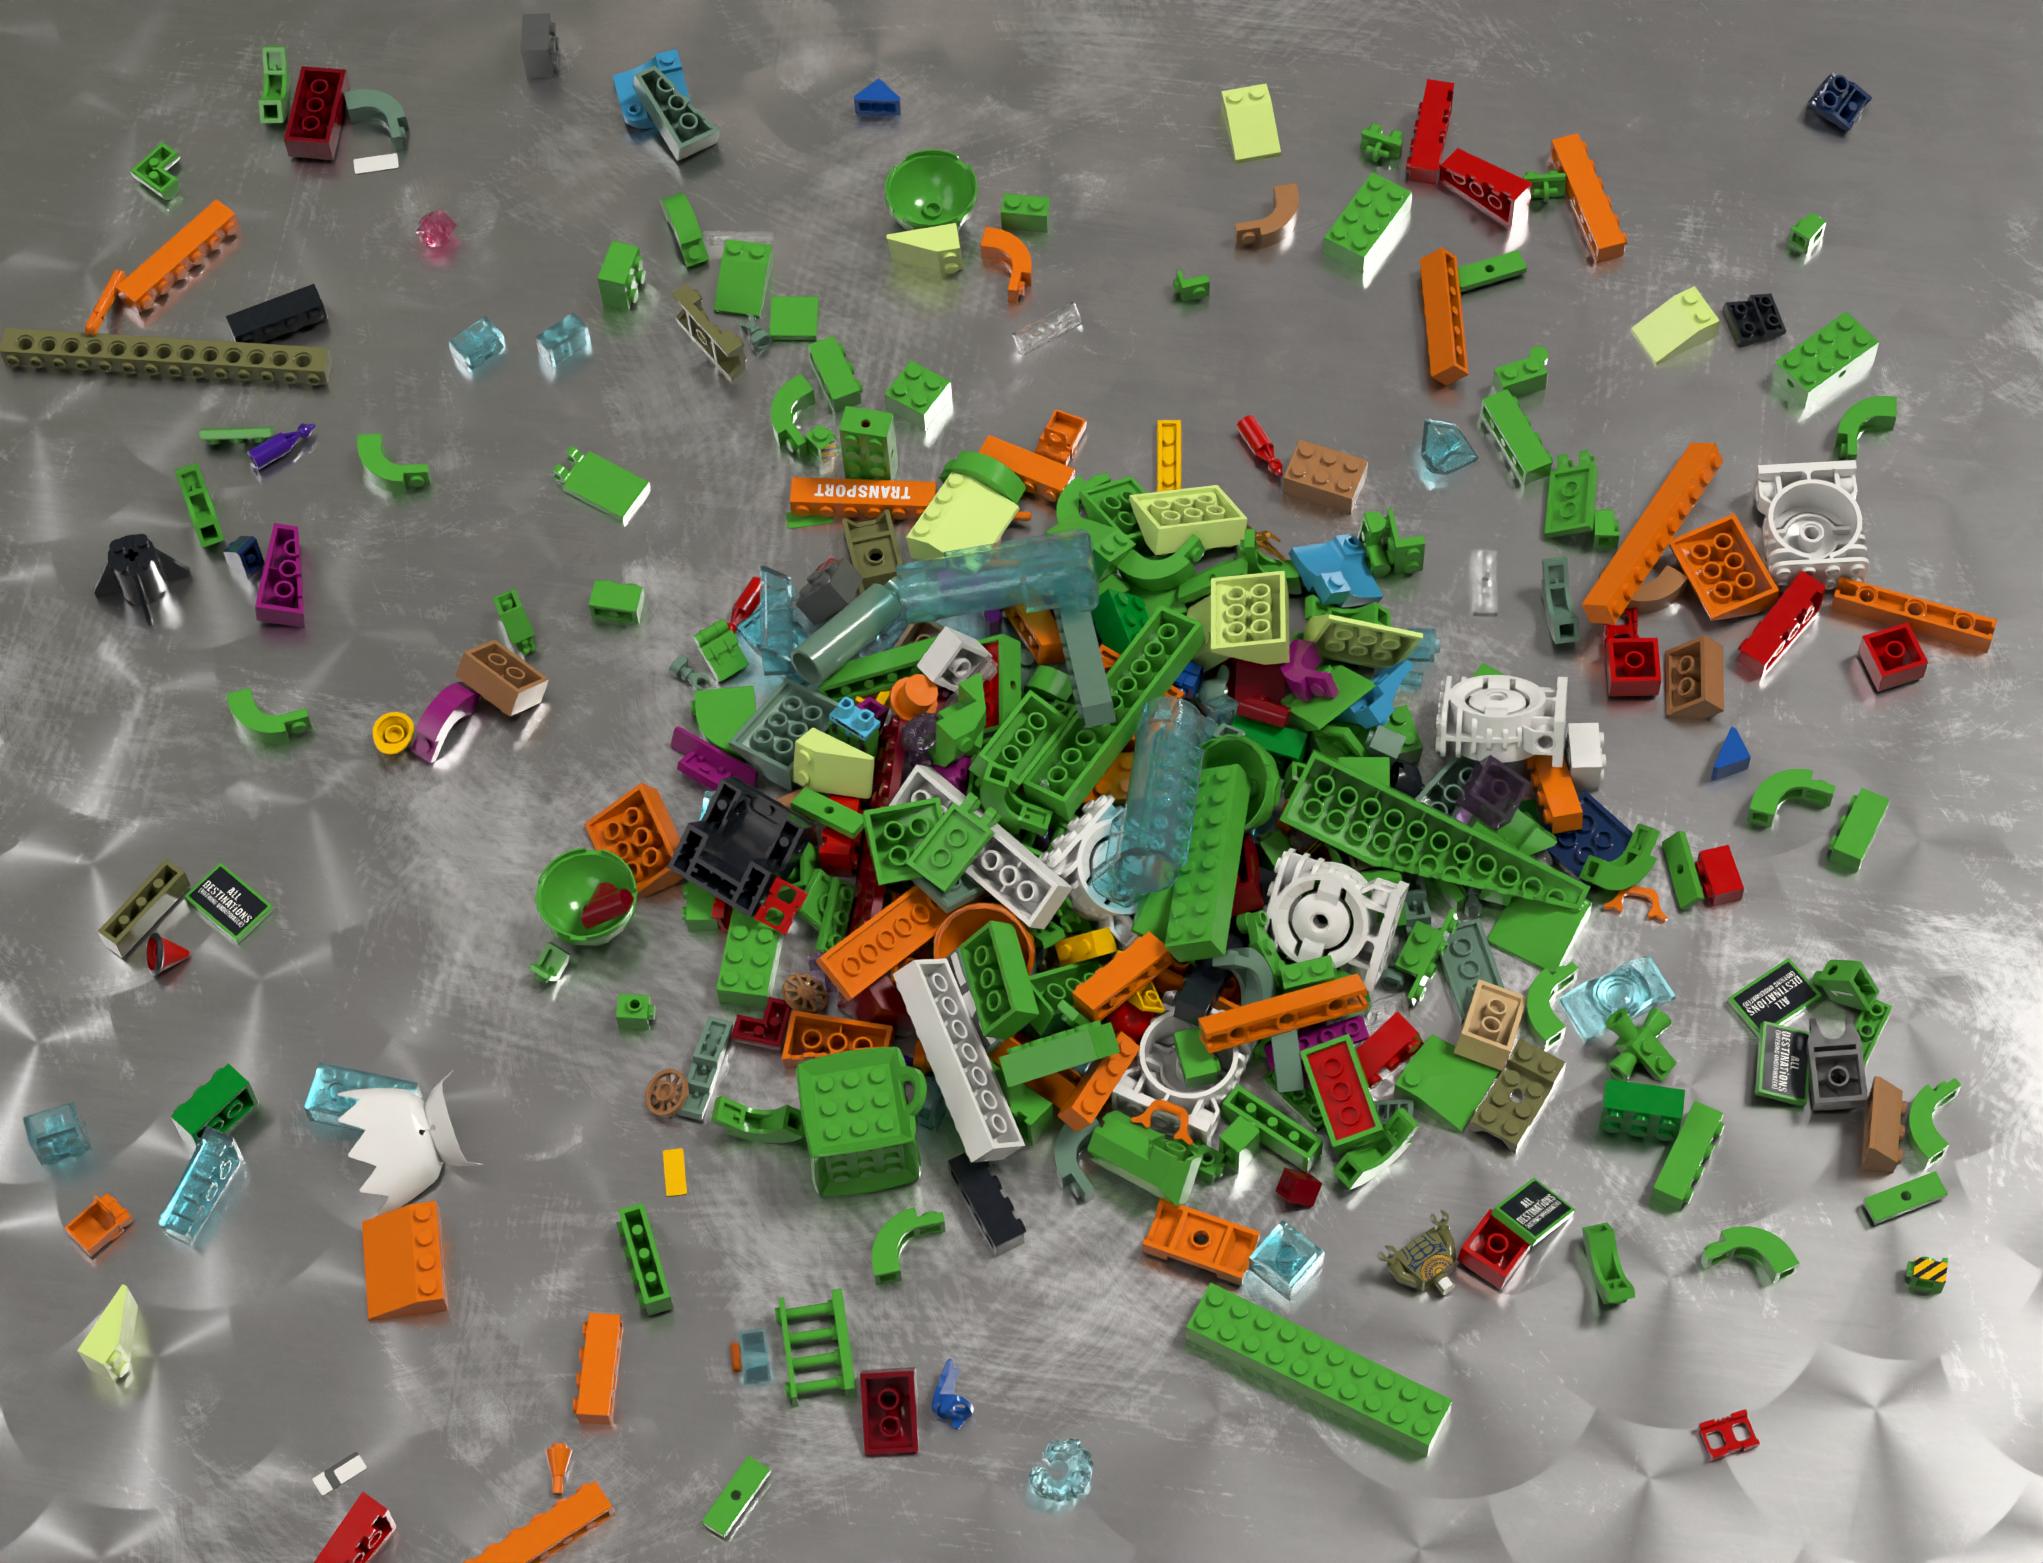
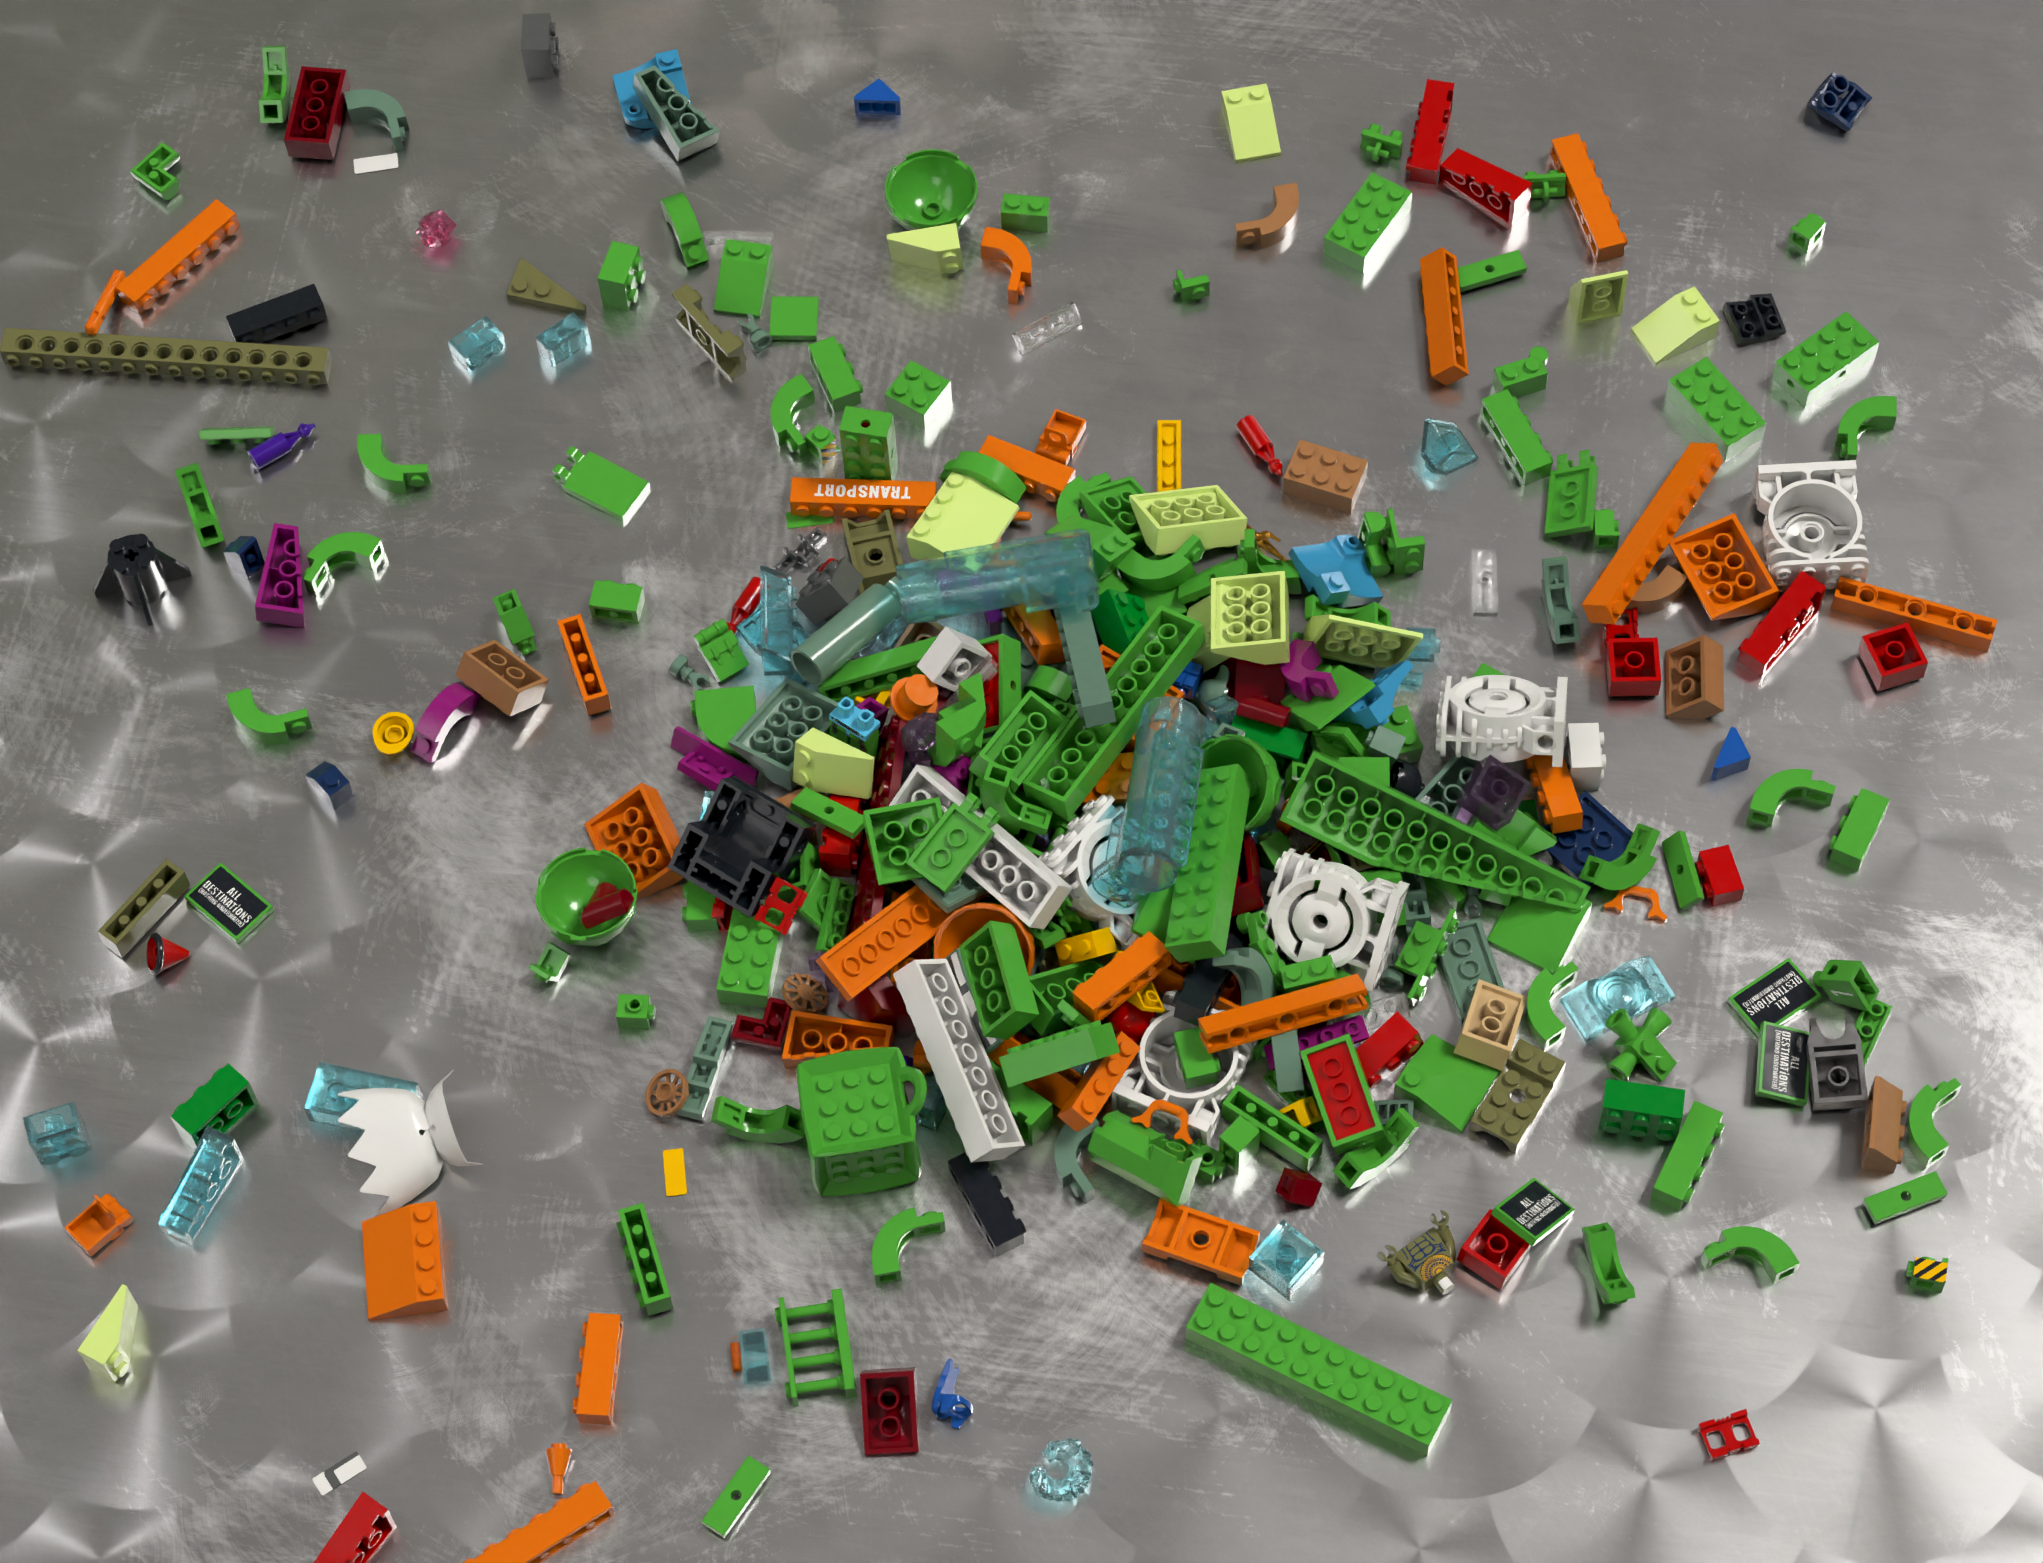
none -> bright green arch [303,532,385,595]
none -> dark blue slope [305,761,355,810]
none -> olive wing [506,258,587,316]
none -> orange brick [557,614,612,716]
none -> dark grey piece [774,527,827,578]
none -> yellow panel [1278,1096,1323,1128]
none -> yellowish green slope [1569,270,1628,324]
none -> bright green brick [1666,357,1766,462]

